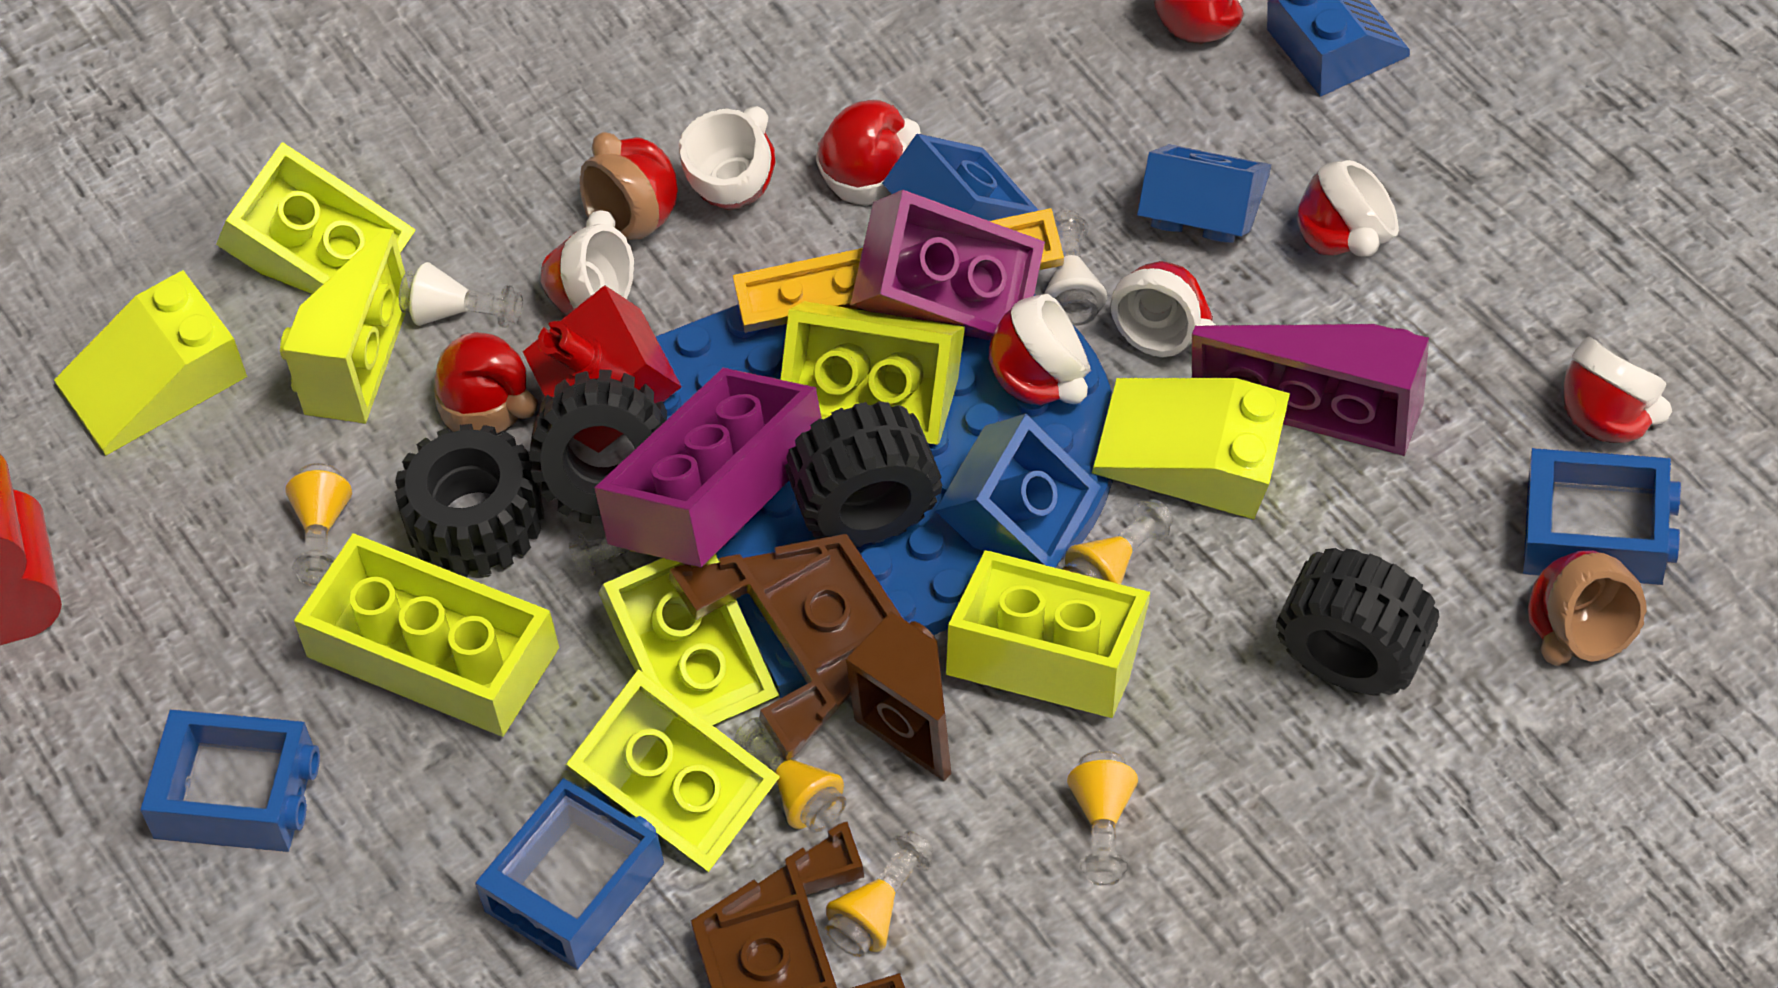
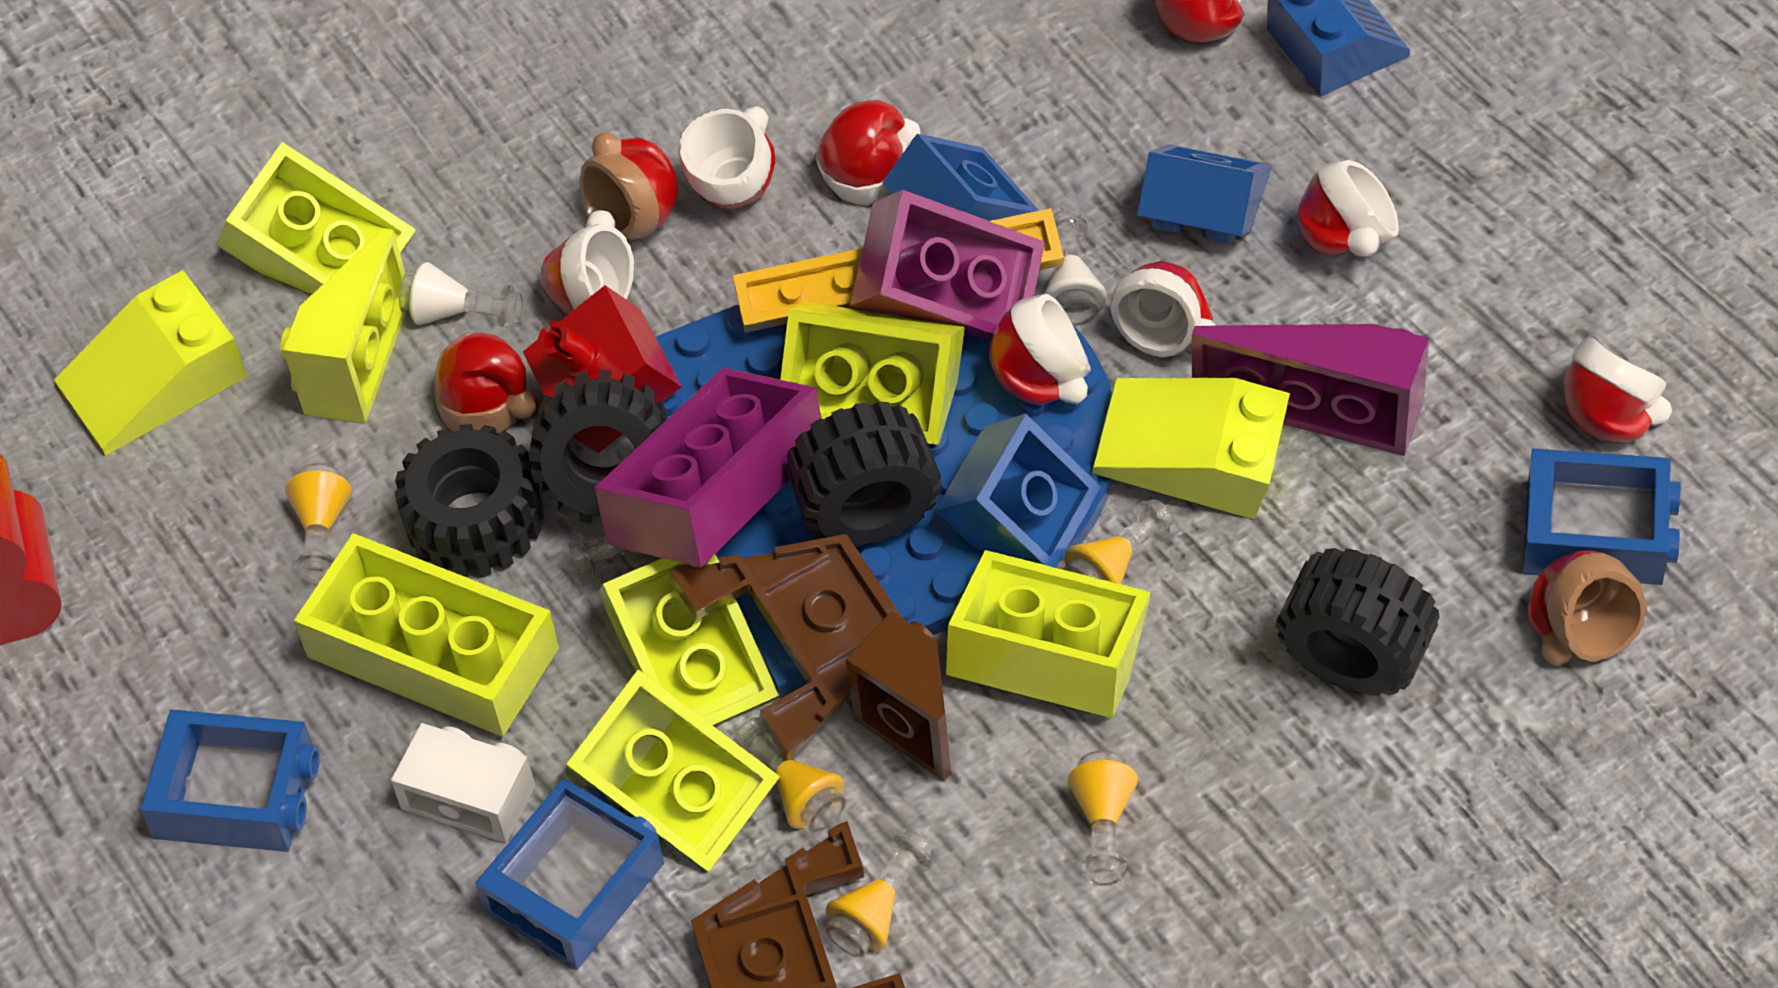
none -> white brick [391,723,535,843]

